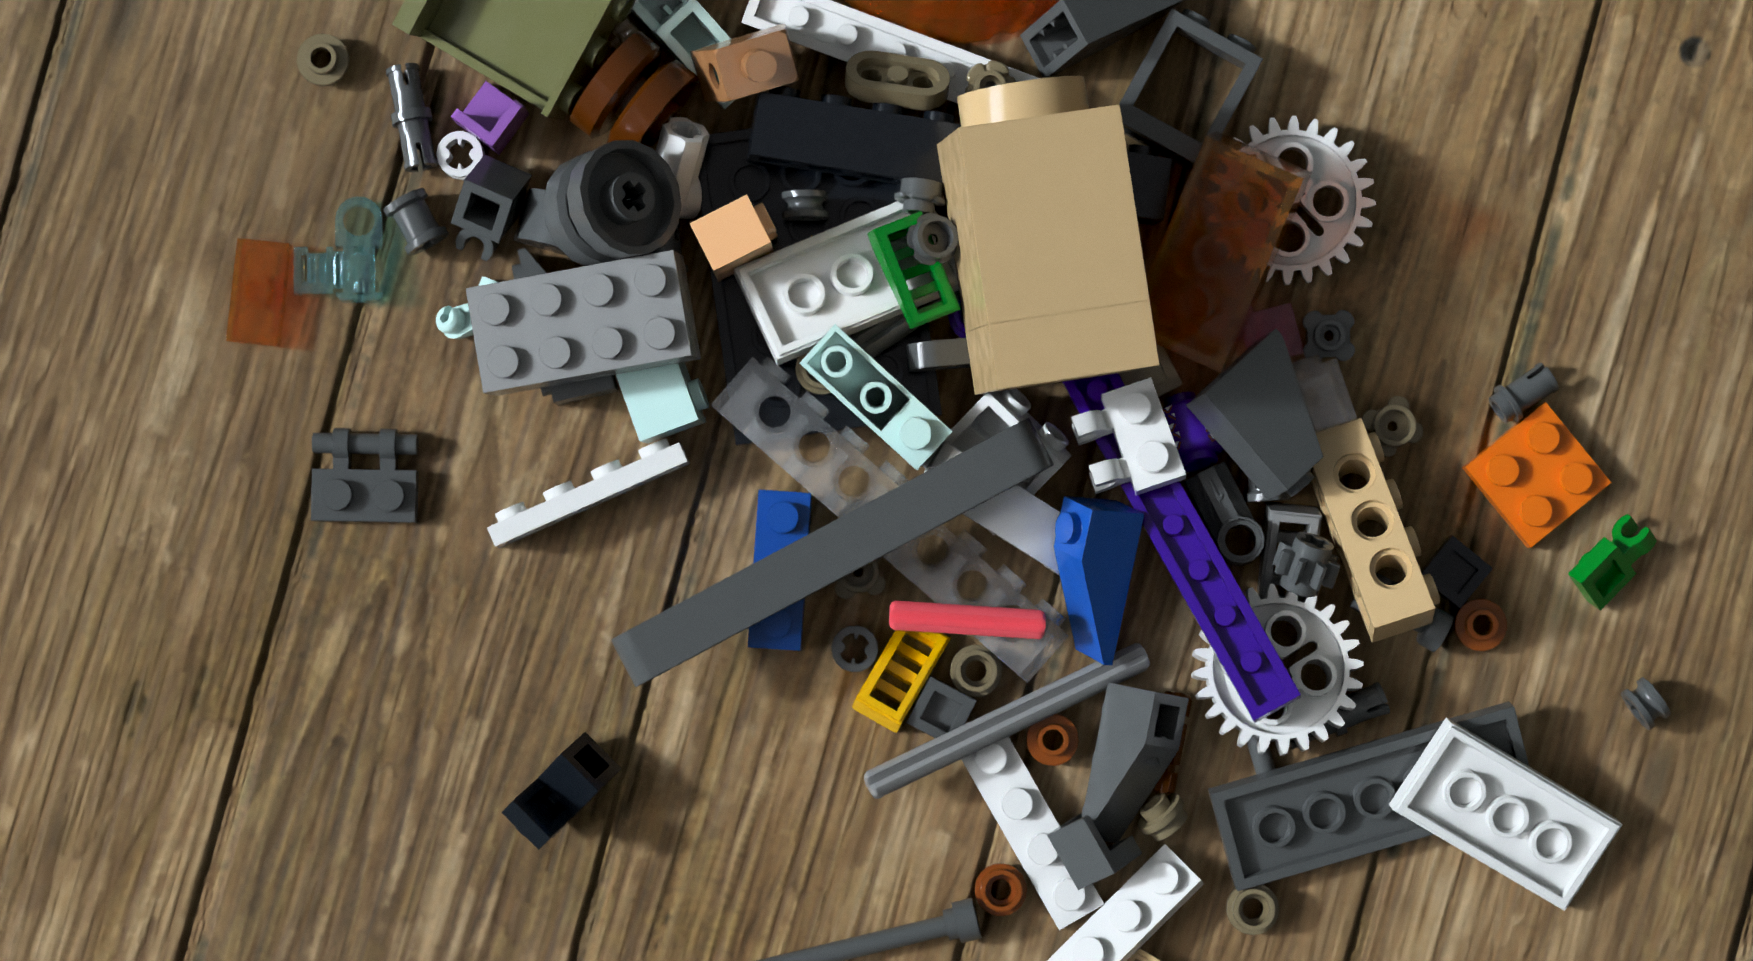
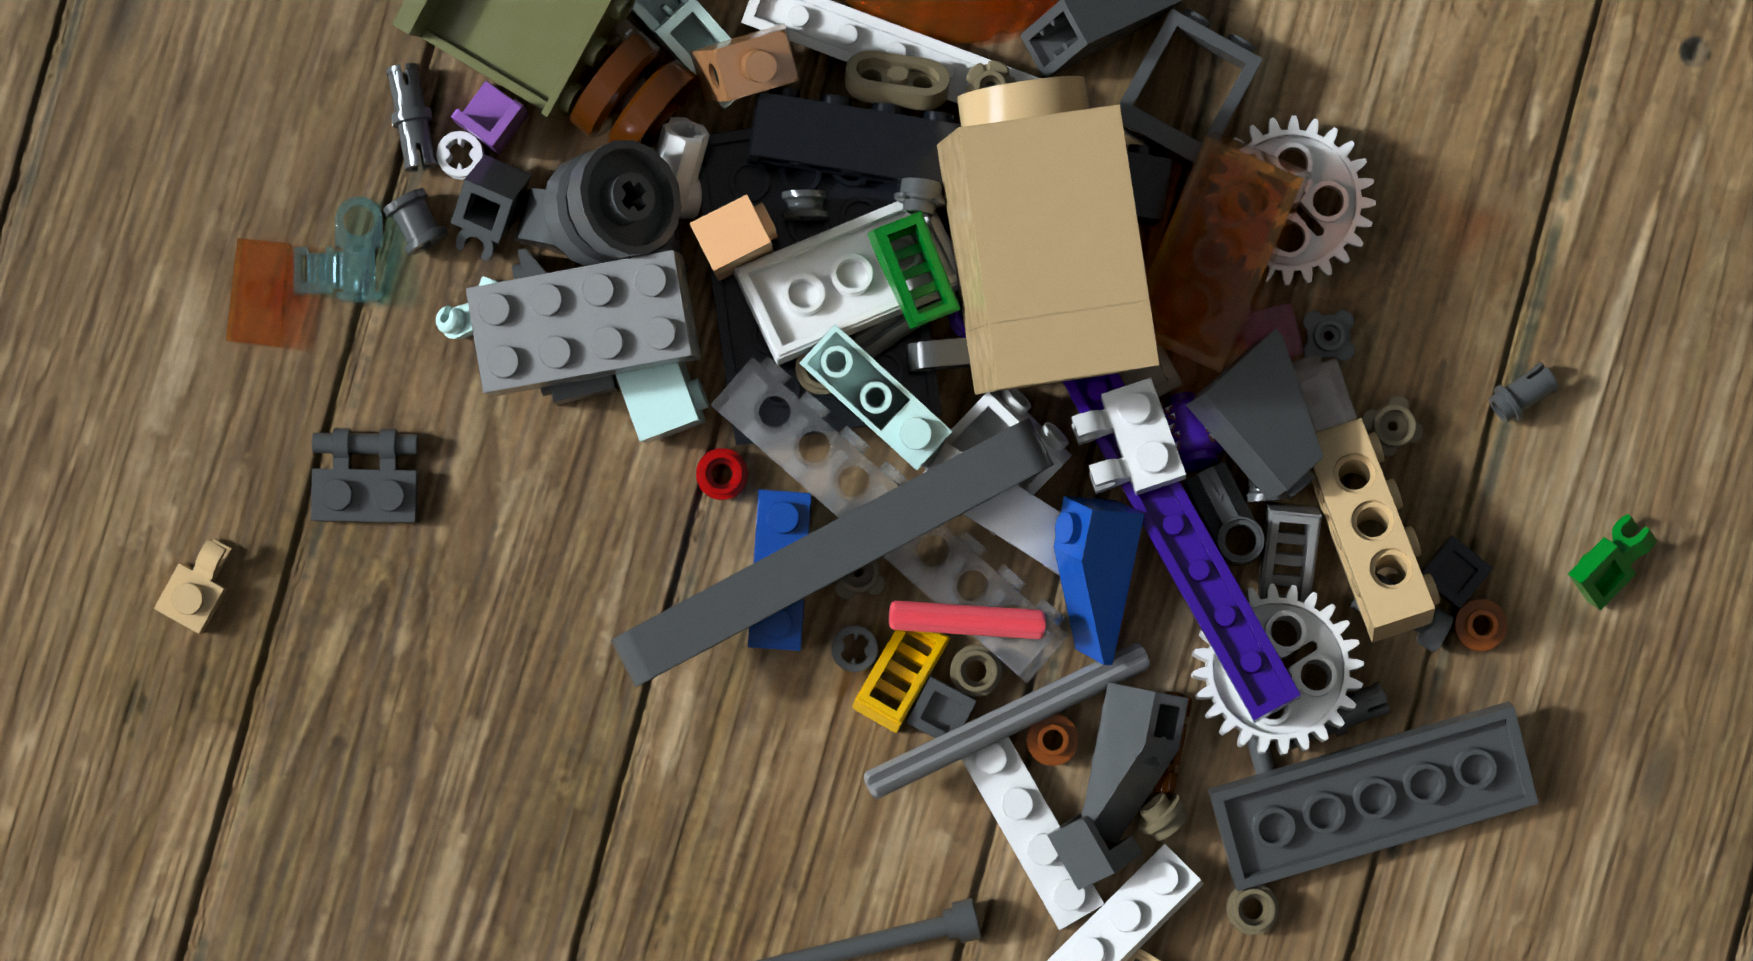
dark tan plate [297,34,350,86] -> none
white plate [487,438,690,548] -> none
black brick [501,732,622,850] -> none
dark grey plate [907,213,958,266] -> none
dark orange plate [974,863,1027,916] -> none
dark grey gear [1272,532,1341,597] -> none
white tile [1389,717,1623,911] -> none
orange plate [1462,402,1612,548] -> none
dark grey bush [1621,677,1671,730] -> none
none -> tan plate [154,538,233,634]
none -> red plate [696,448,748,500]

